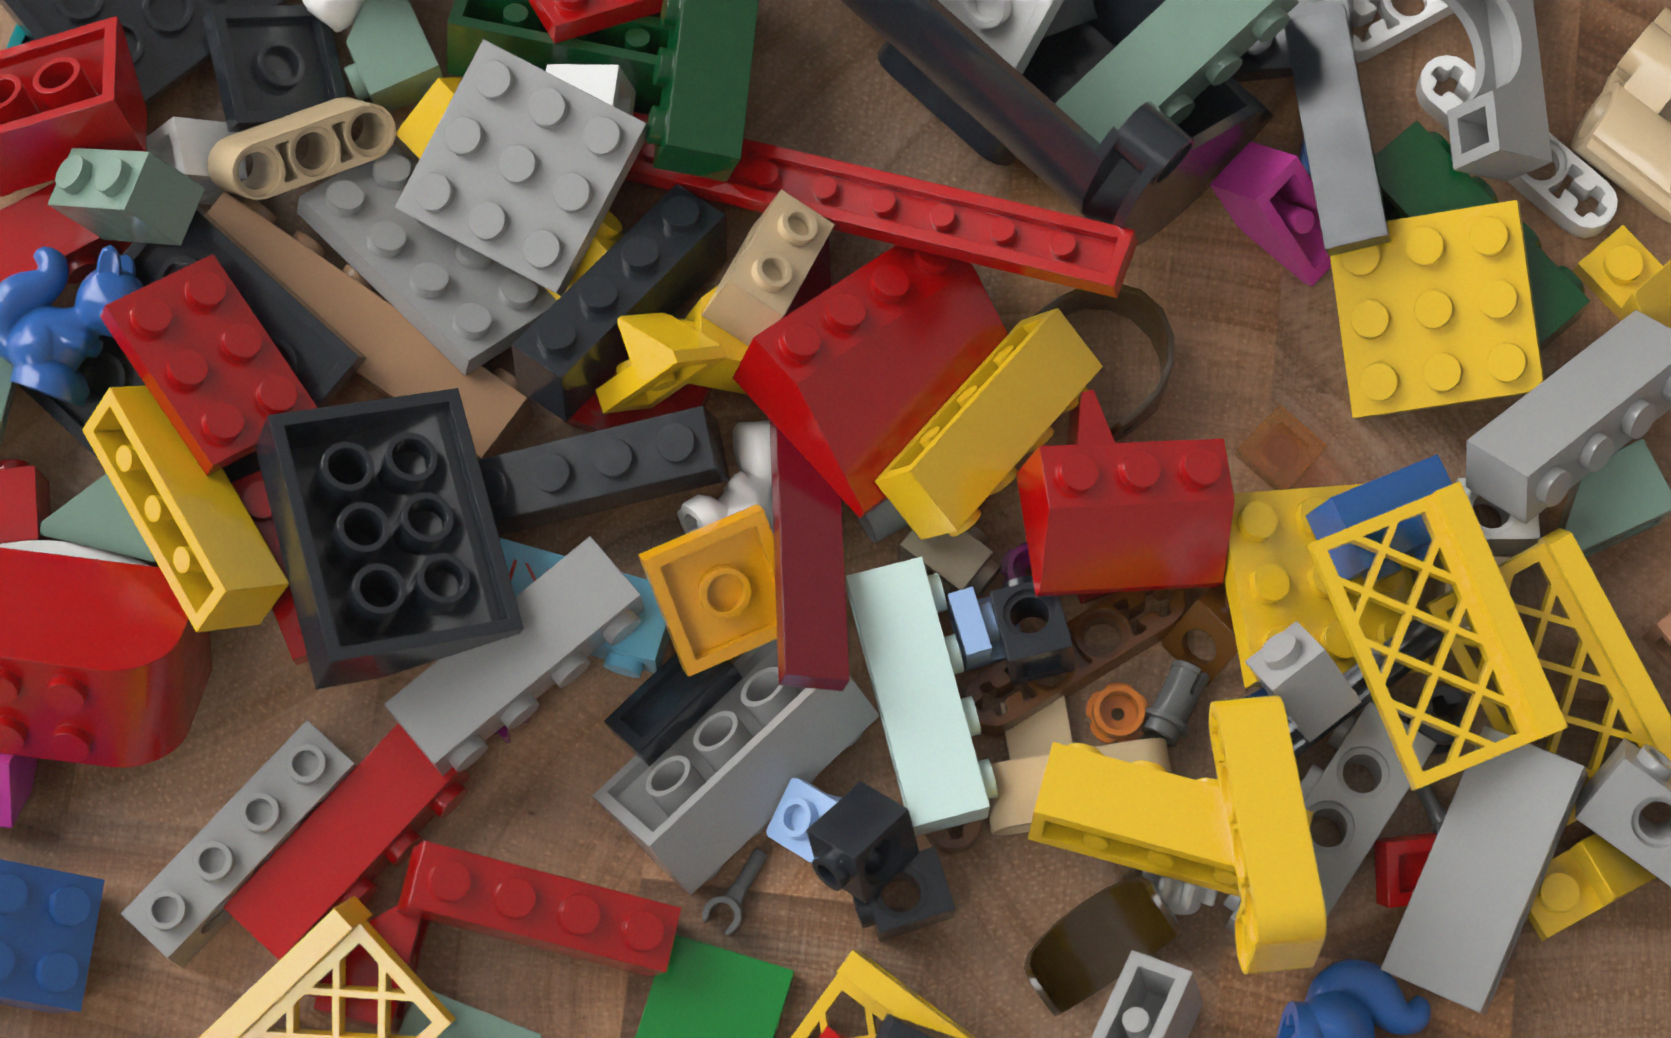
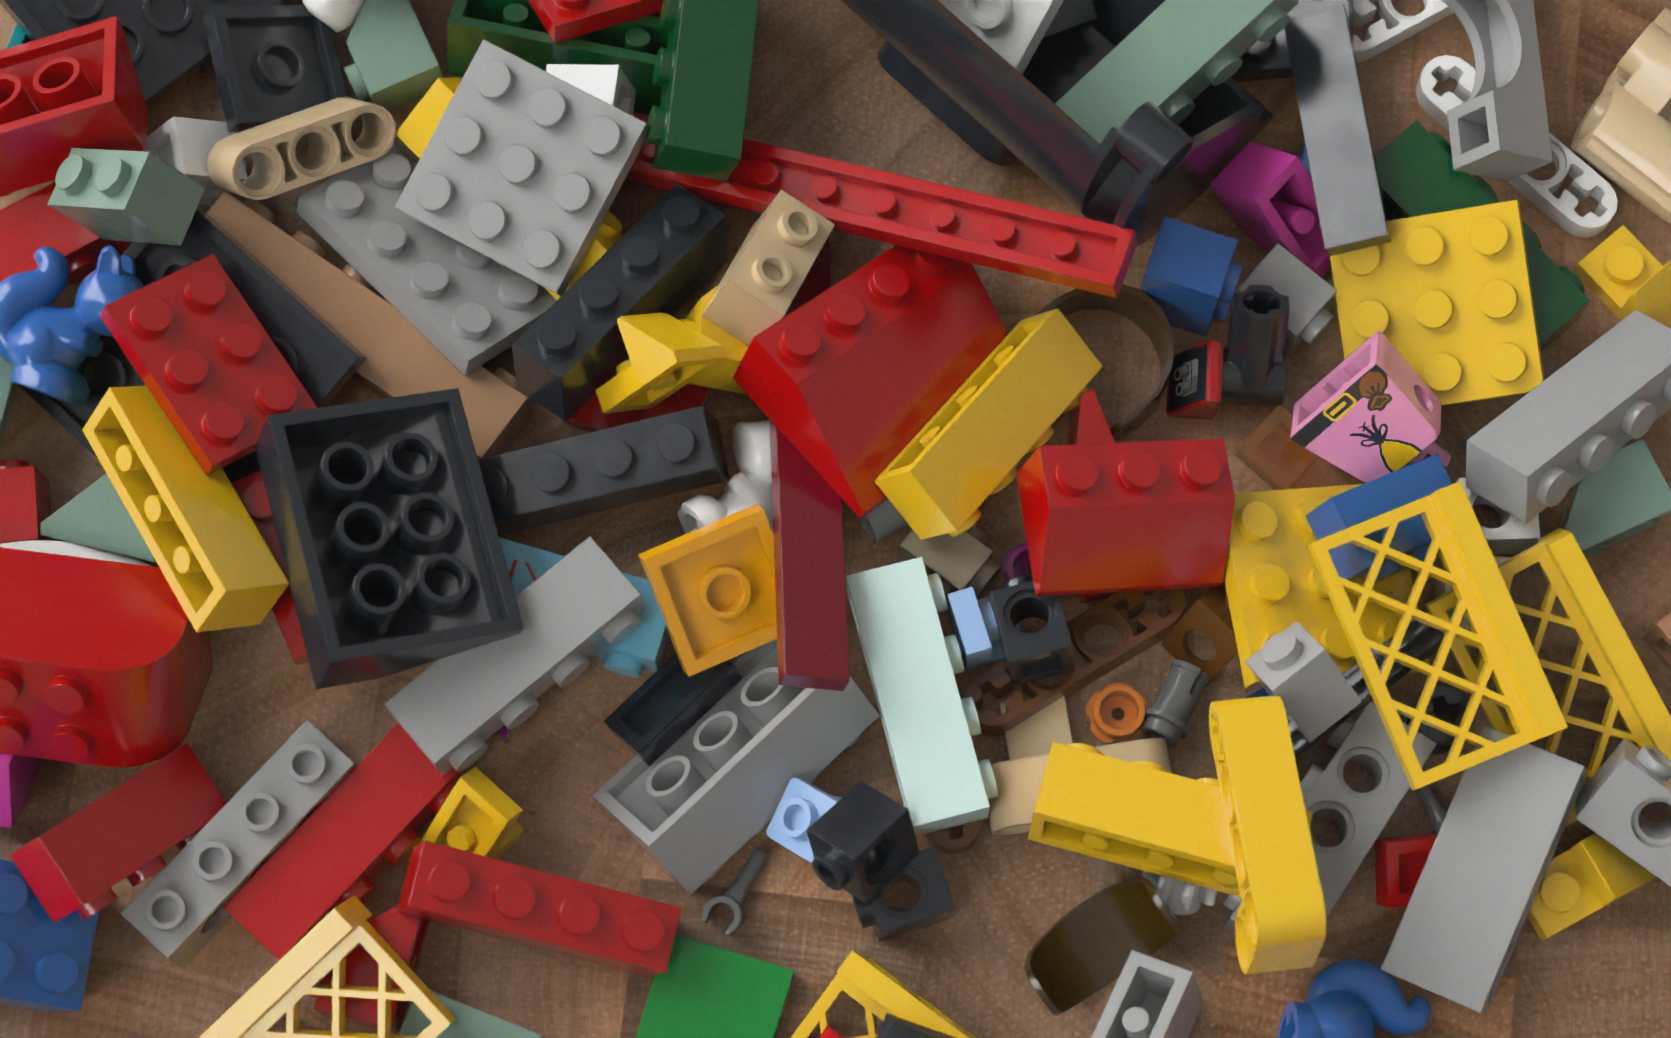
none -> red brick [9,743,227,923]
none -> yellow slope [409,767,523,861]
none -> blue brick [1141,216,1243,337]
none -> slope [1166,340,1223,420]
none -> black piece [1220,285,1290,407]
none -> light grey brick [1231,244,1337,355]
none -> bright pink torso [1290,330,1451,483]

